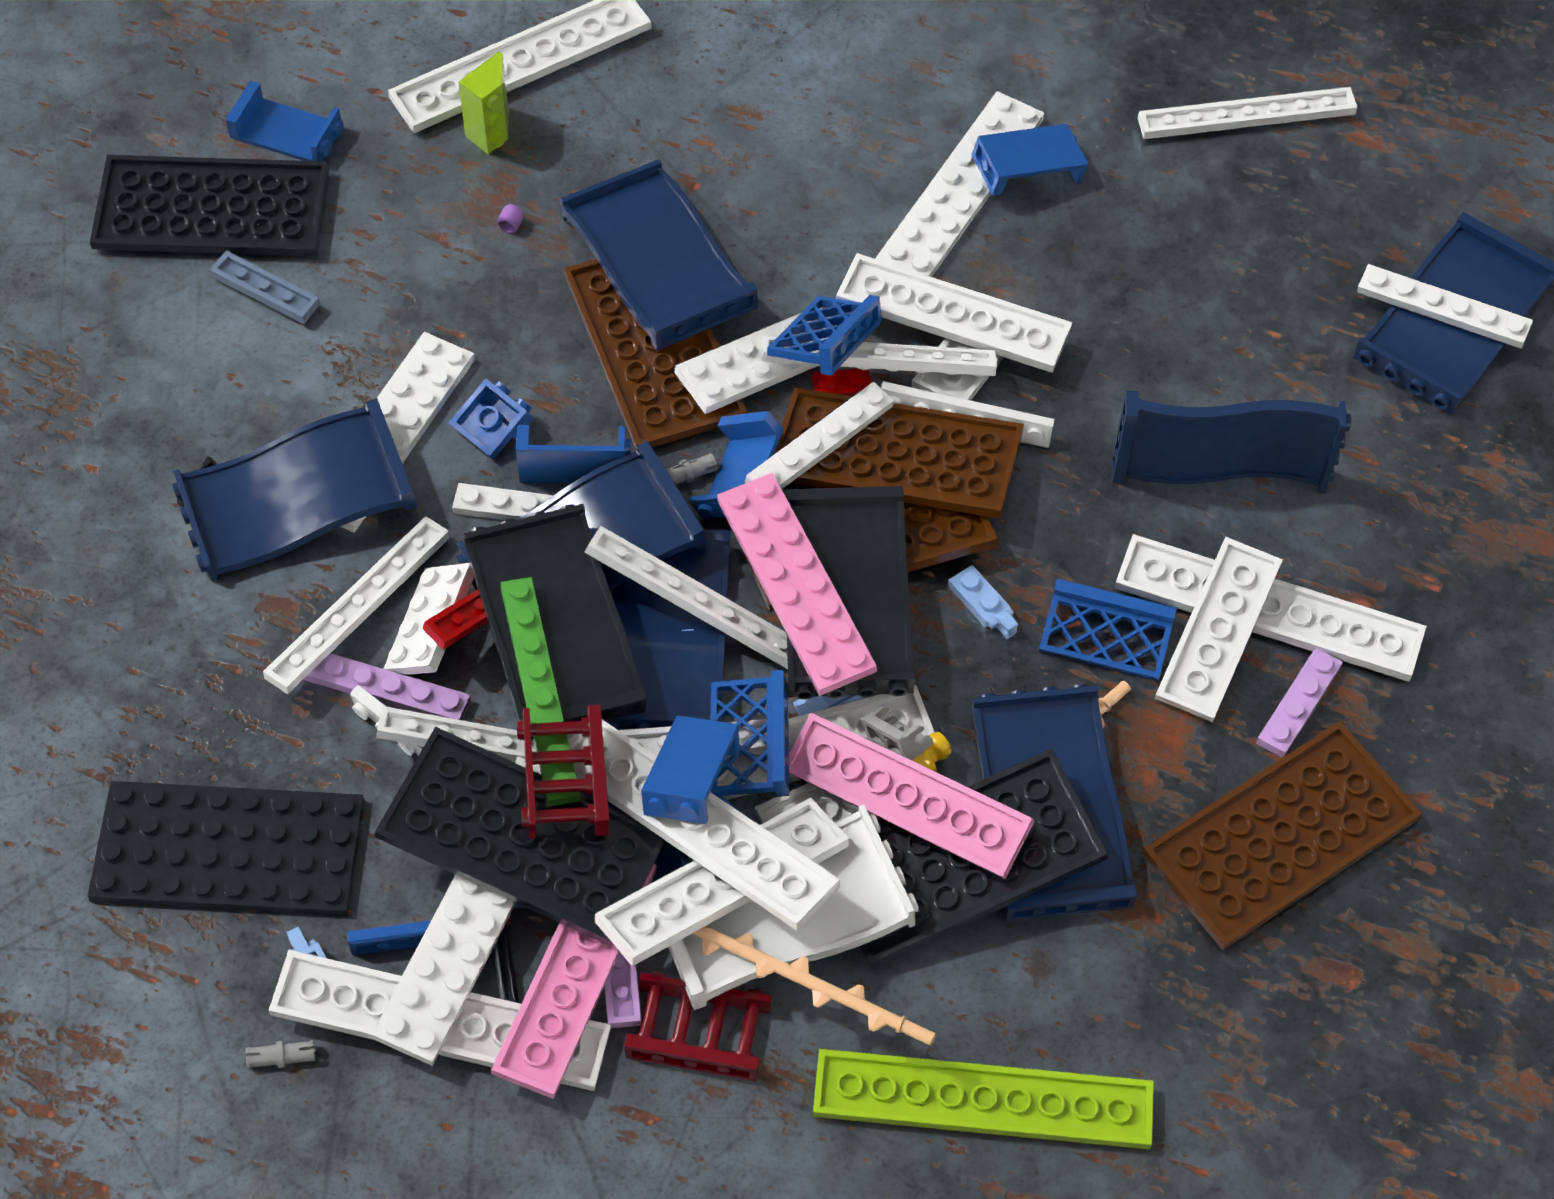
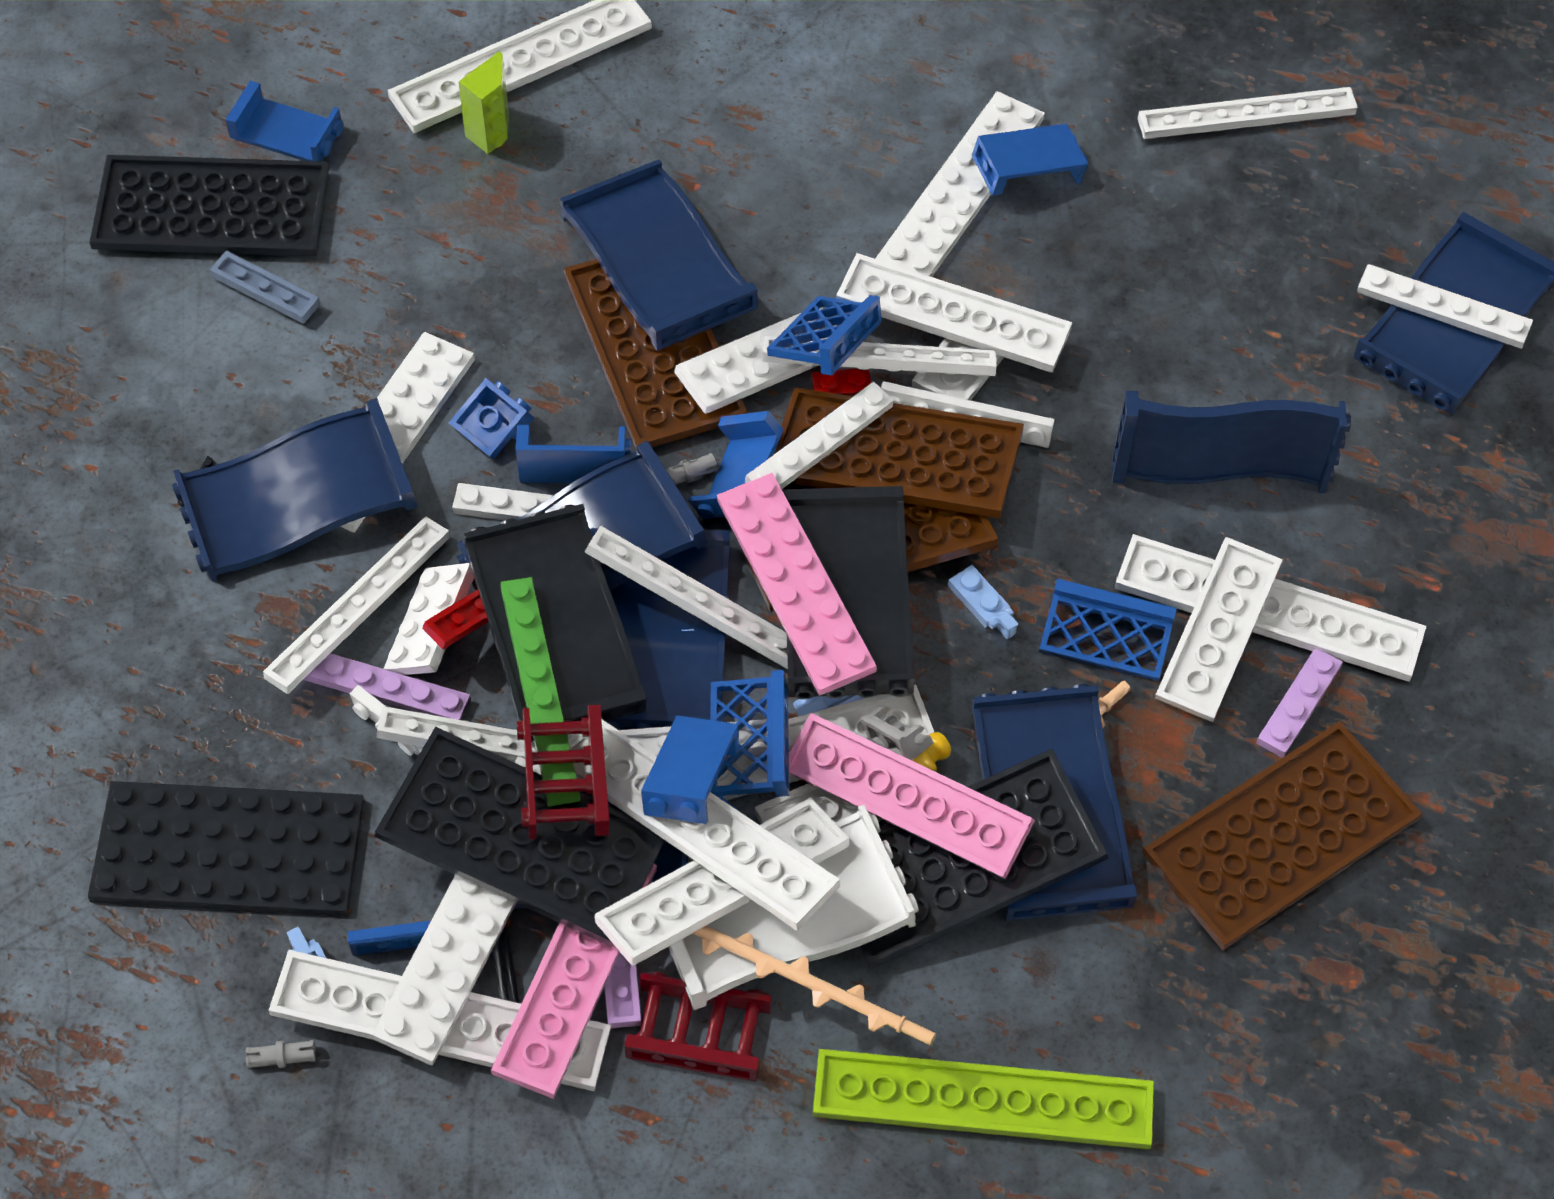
medium lavender piece [497,204,524,233] -> none

